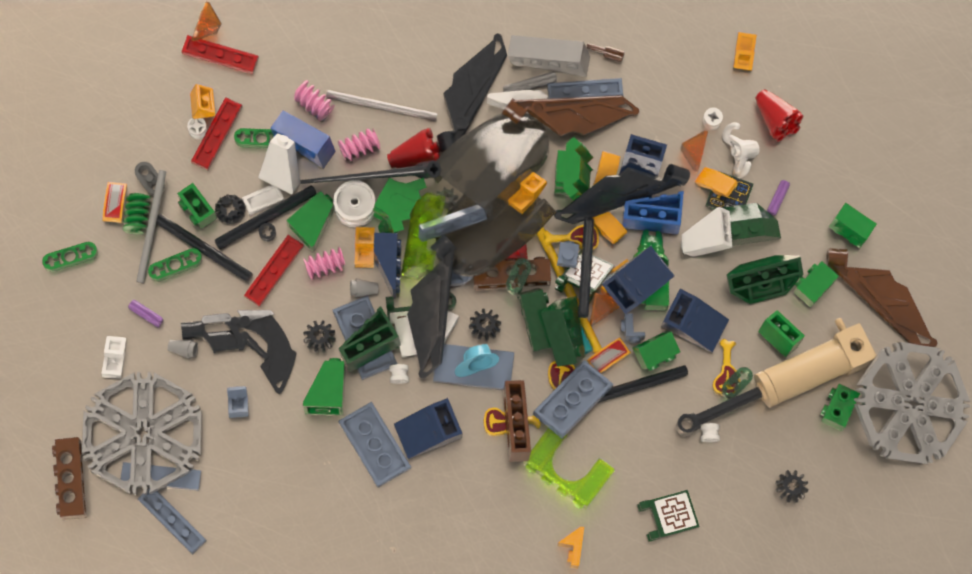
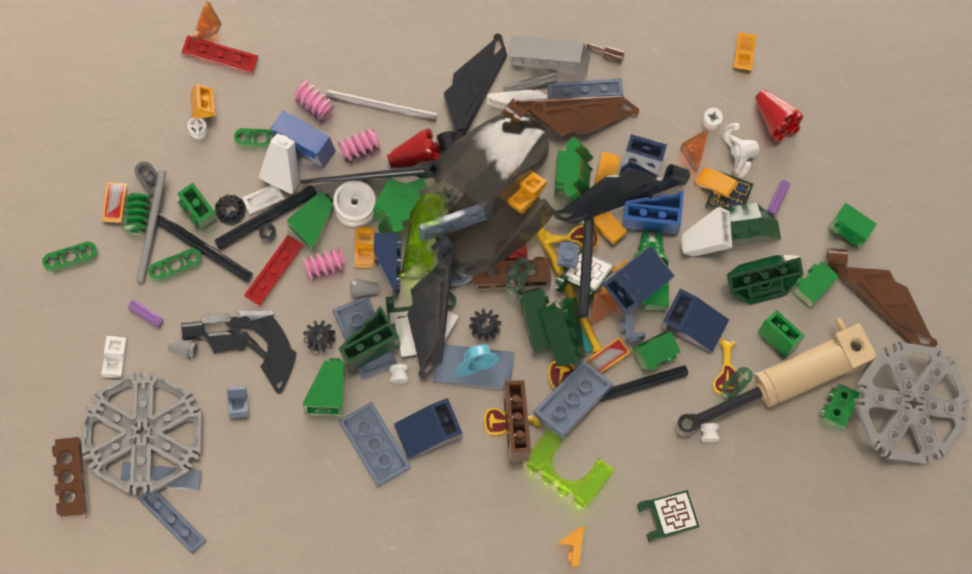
red tile [191,97,243,171] -> none
black gear [775,470,809,503] -> none

